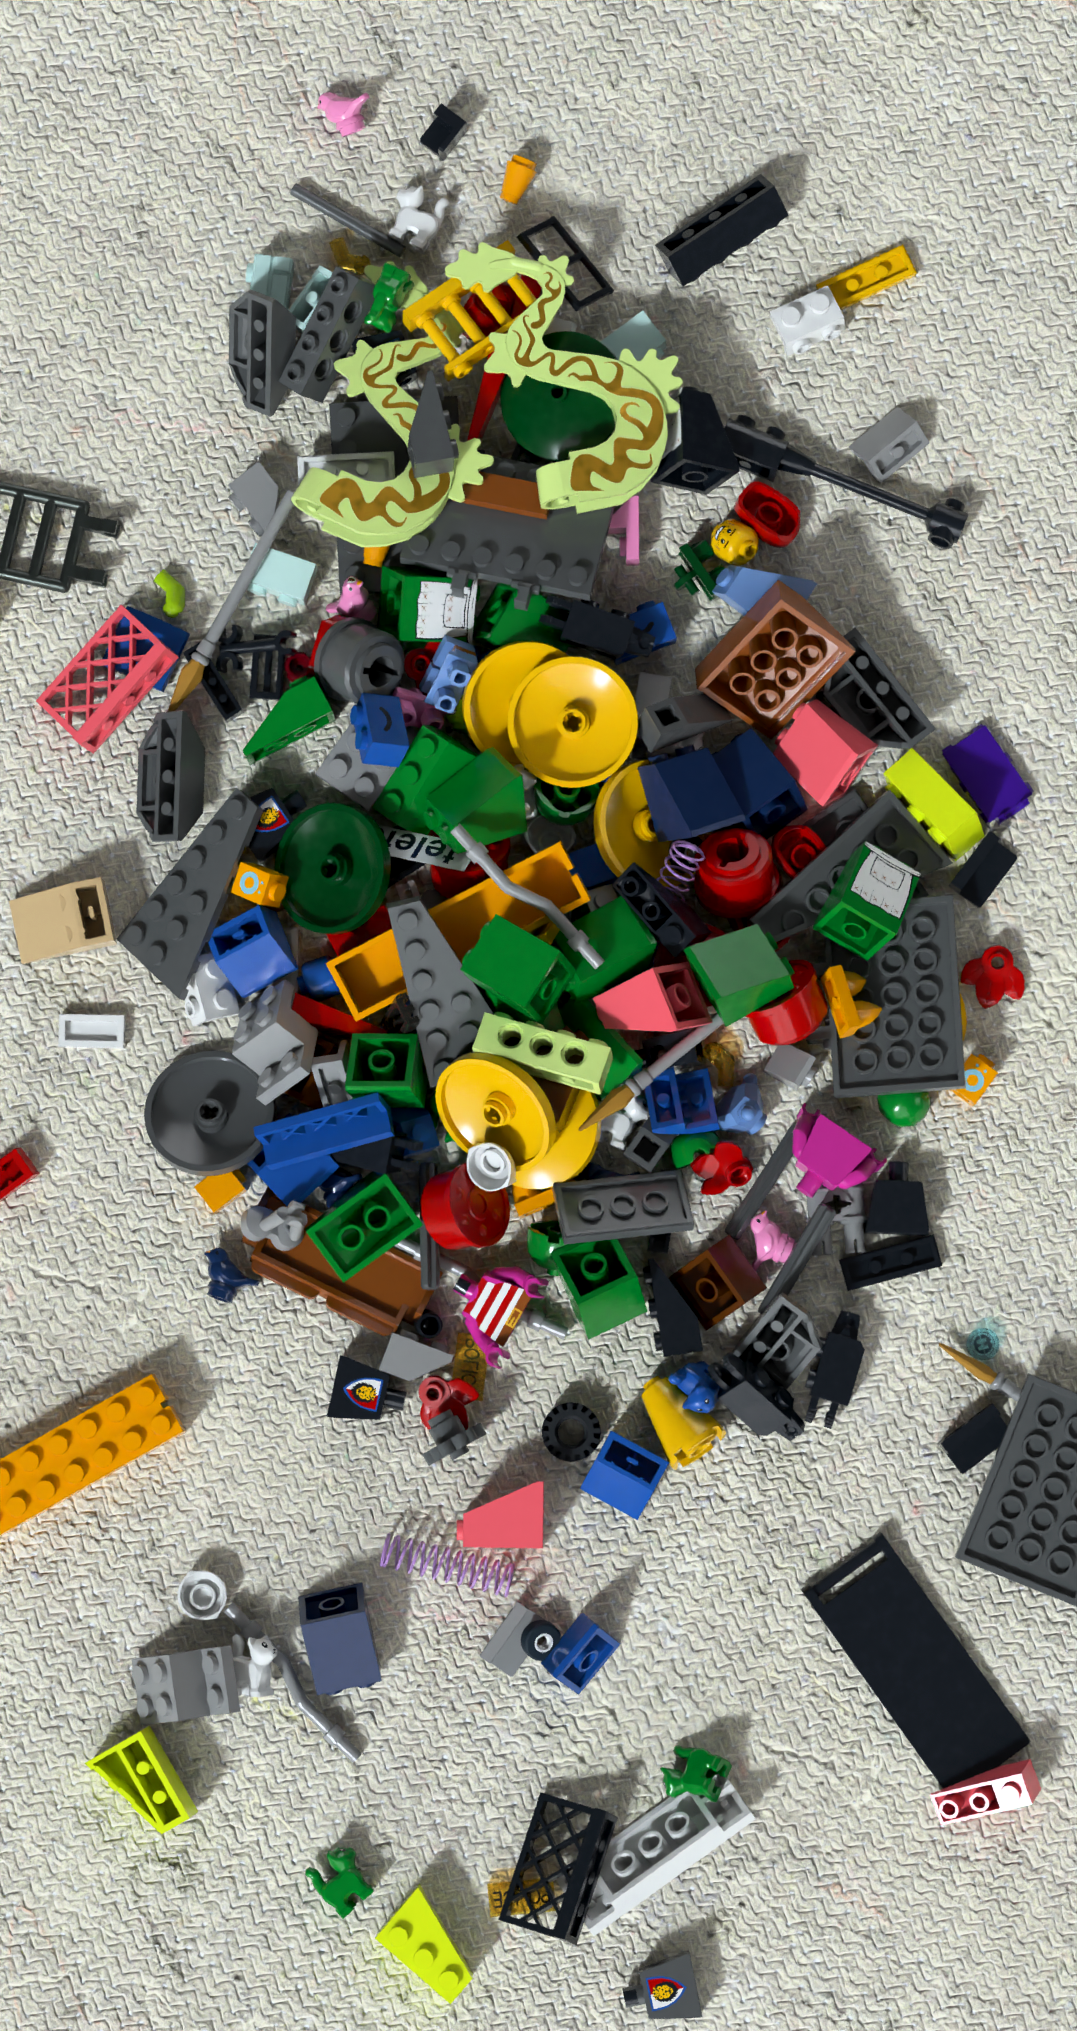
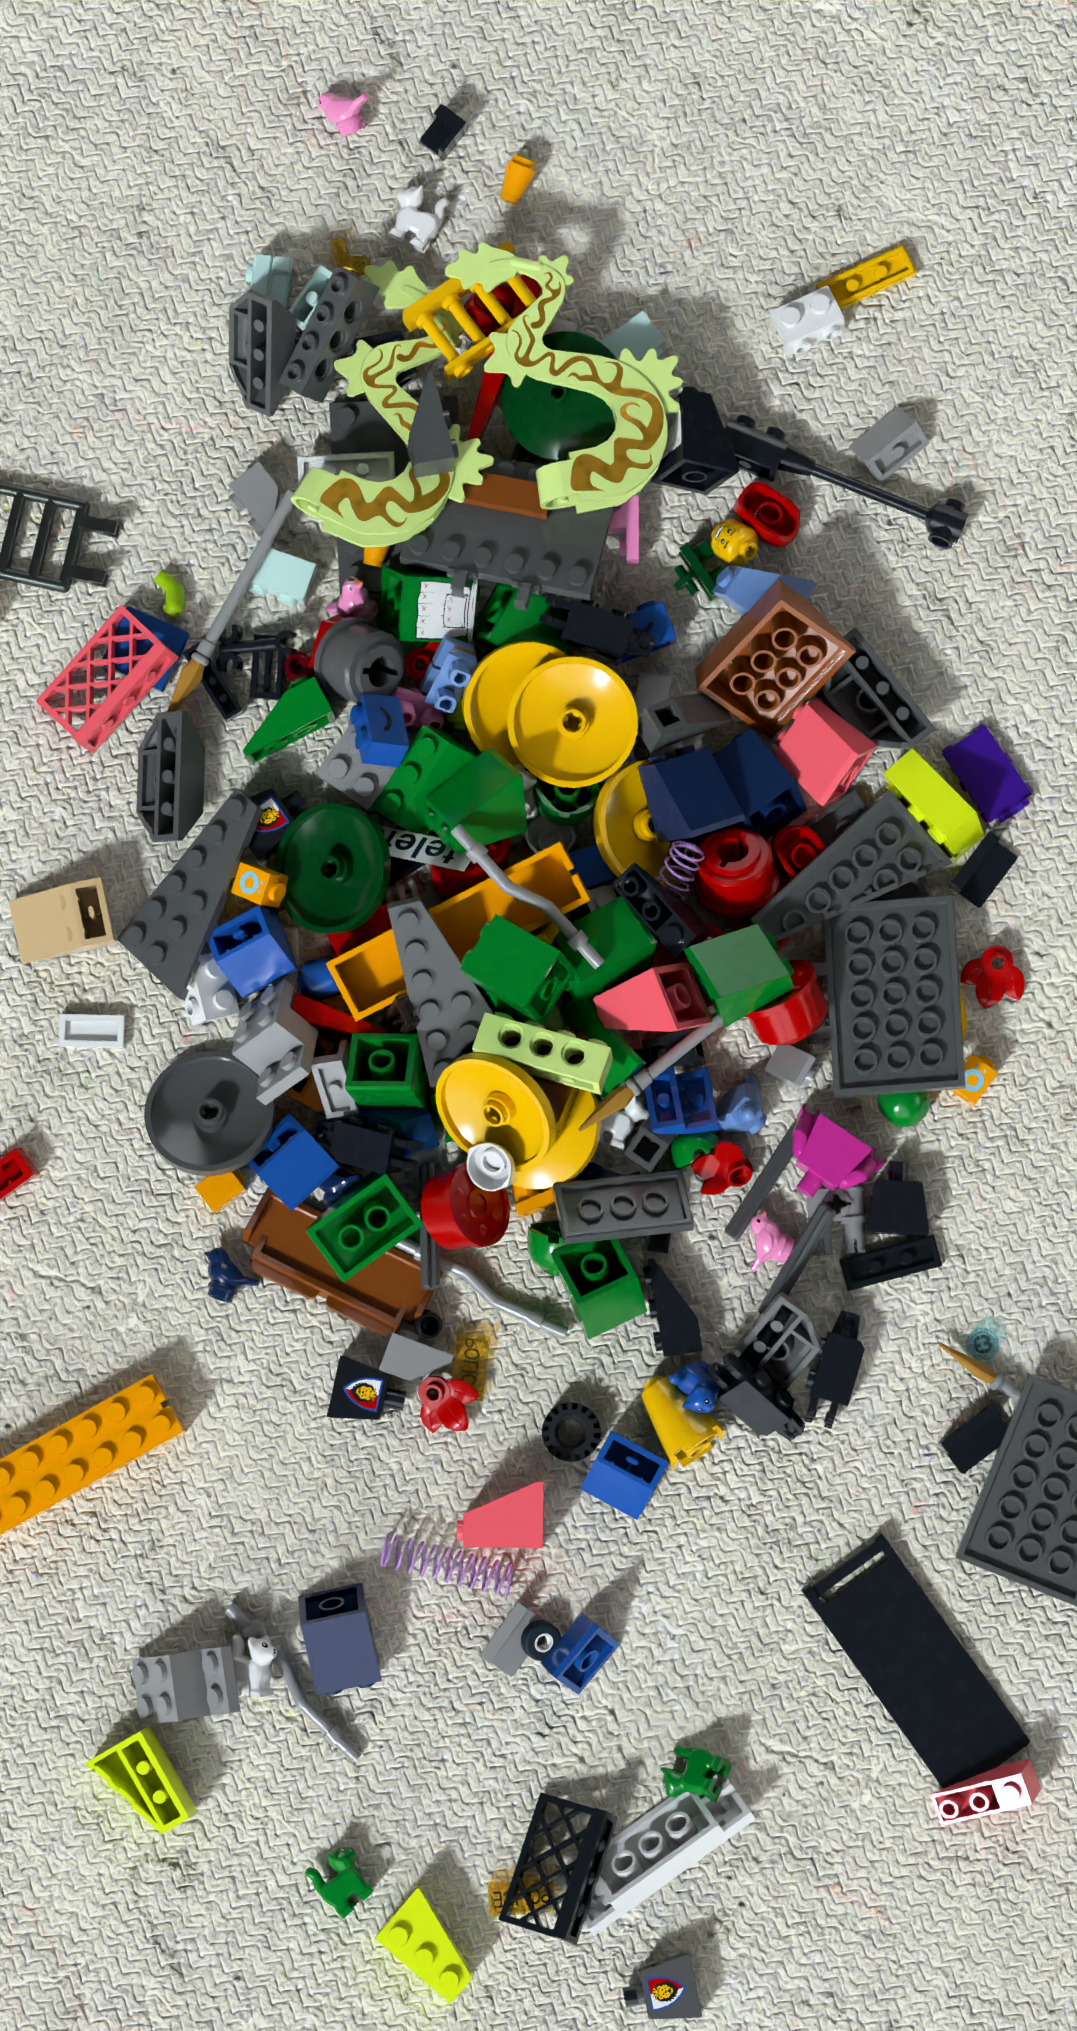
white hat [177,1570,227,1620] -> none
light grey piece [240,1200,307,1251] -> none
blue fence [253,1092,395,1170] -> none
dark grey bar [290,183,406,257] -> none
green animal [364,263,414,333] -> none
dark grey plant [422,1409,487,1466] -> none
torso [453,1266,549,1369] -> none
black window [516,216,614,312] -> none
black brick [655,174,789,286] -> none
reddish brown slope [669,1234,767,1331] -> none
clear yellow arm [703,1042,735,1087] -> none
green slope [812,841,921,960] -> none
light orange tile [820,965,882,1038] -> none

